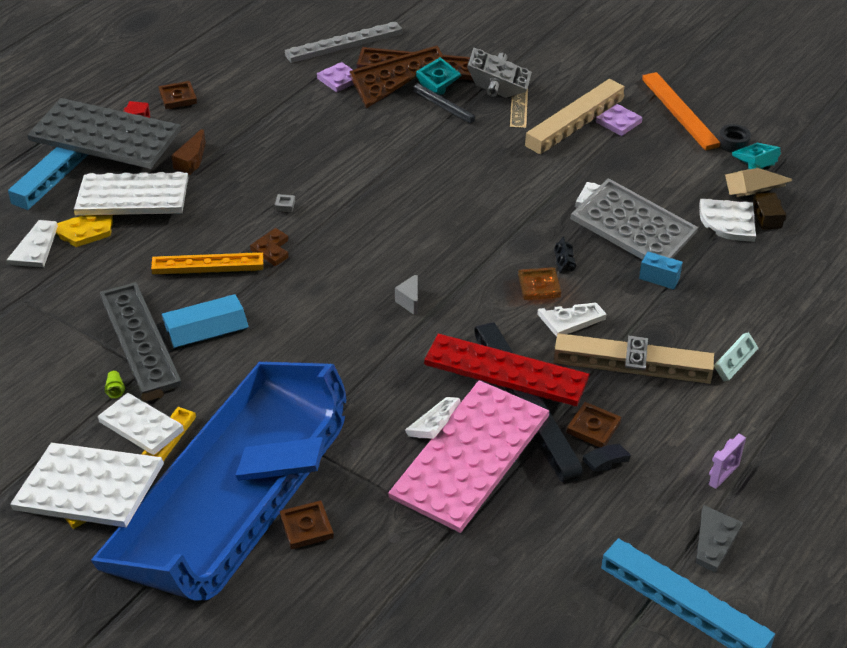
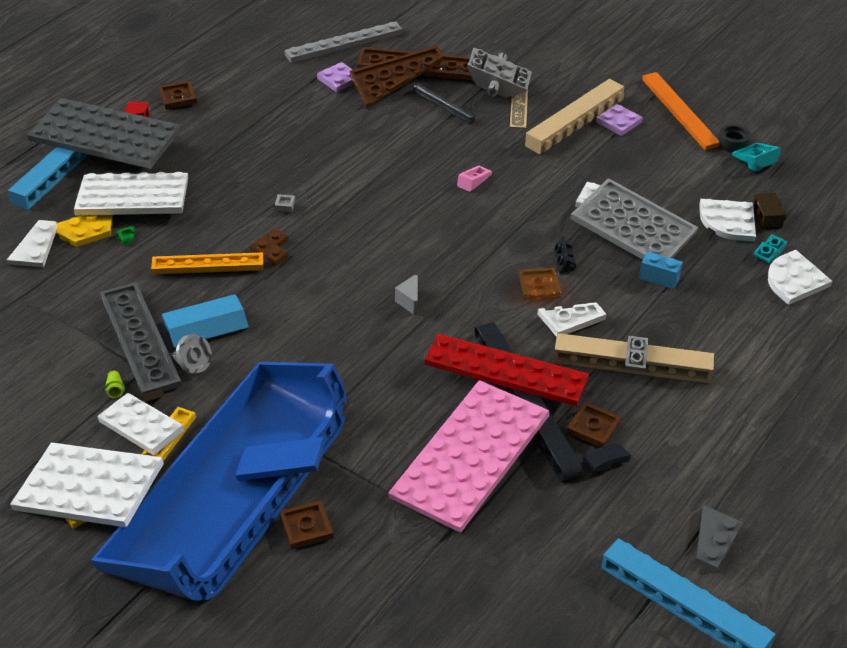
reddish brown slope [172,129,206,175] -> none
white wing [405,397,461,439] -> none
teal slope [416,57,461,95] -> none
lavender plate [709,434,746,489] -> none
light aqua plate [714,332,758,382] -> none
tan slope [725,168,792,197] -> none
none -> green tile [116,226,135,246]
none -> light grey tile [172,334,211,374]
none -> bright pink slope [457,166,492,192]
none -> teal slope [753,234,787,263]
none -> white plate [768,250,832,305]

